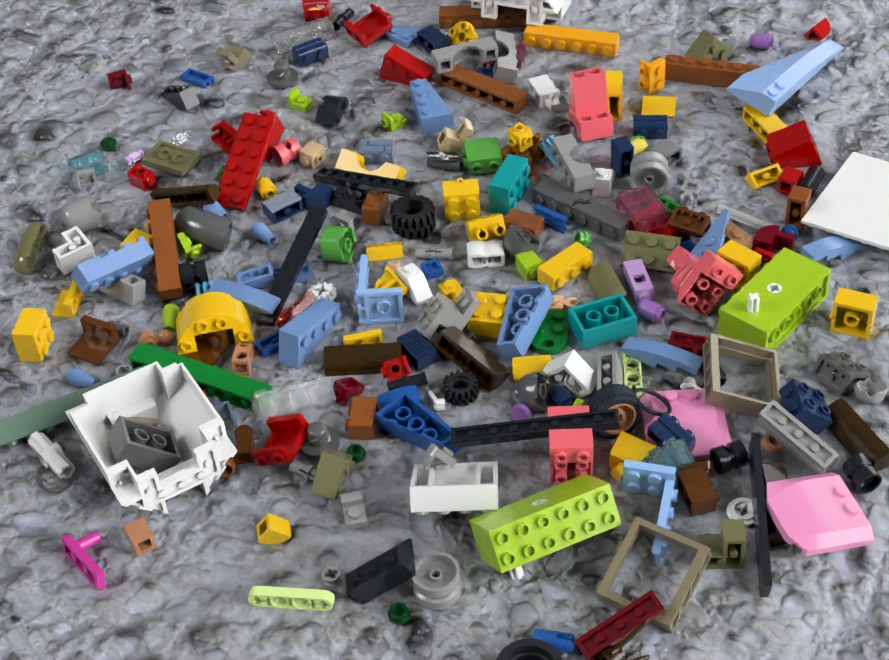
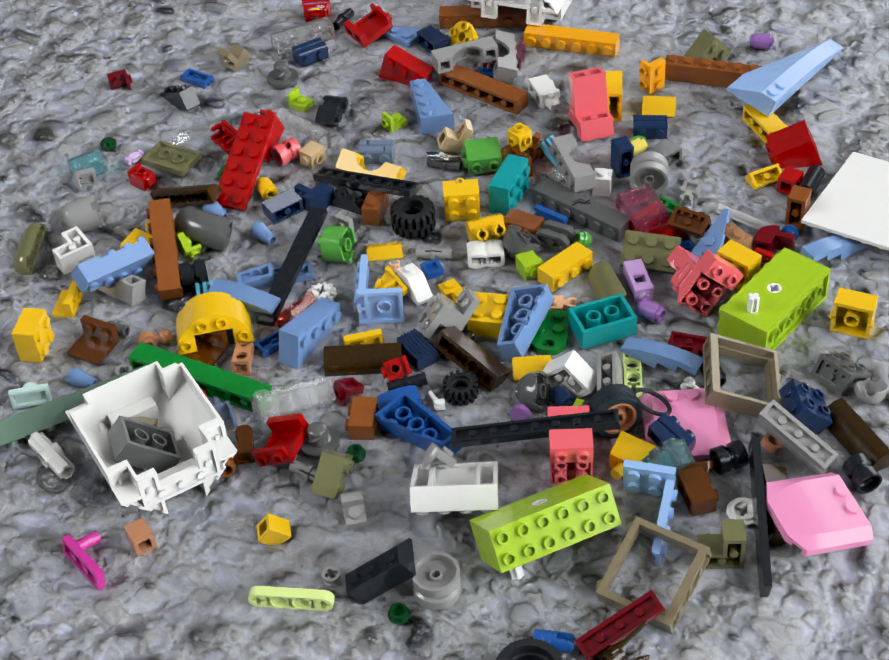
lime cone [162,304,180,332] -> none
red brick [803,18,831,41] -> none
none -> light aqua tile [8,382,52,410]
none -> dark grey brick [534,220,576,252]

